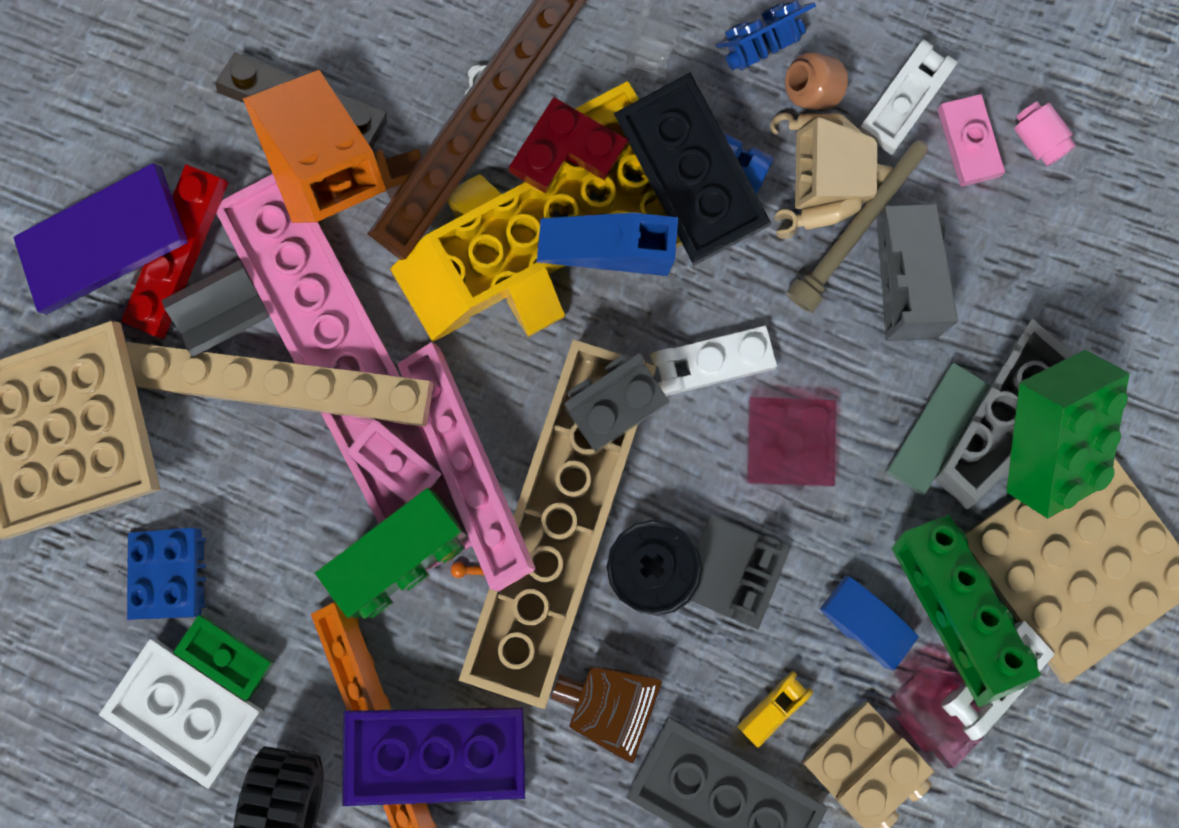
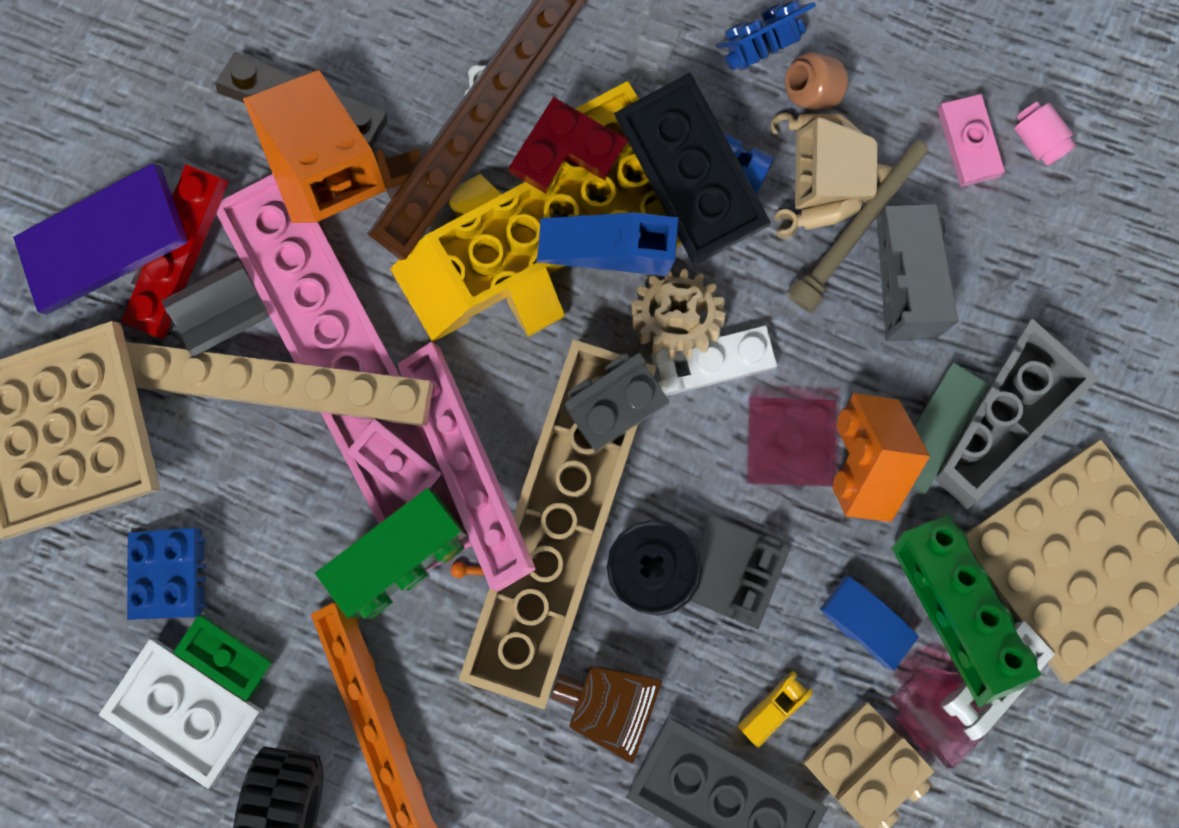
dark purple tile [342,707,525,806] -> none
white plate [859,39,958,155] -> none
green brick [1006,350,1130,519] -> none
none -> tan gear [632,269,725,360]
none -> orange brick [832,393,930,522]

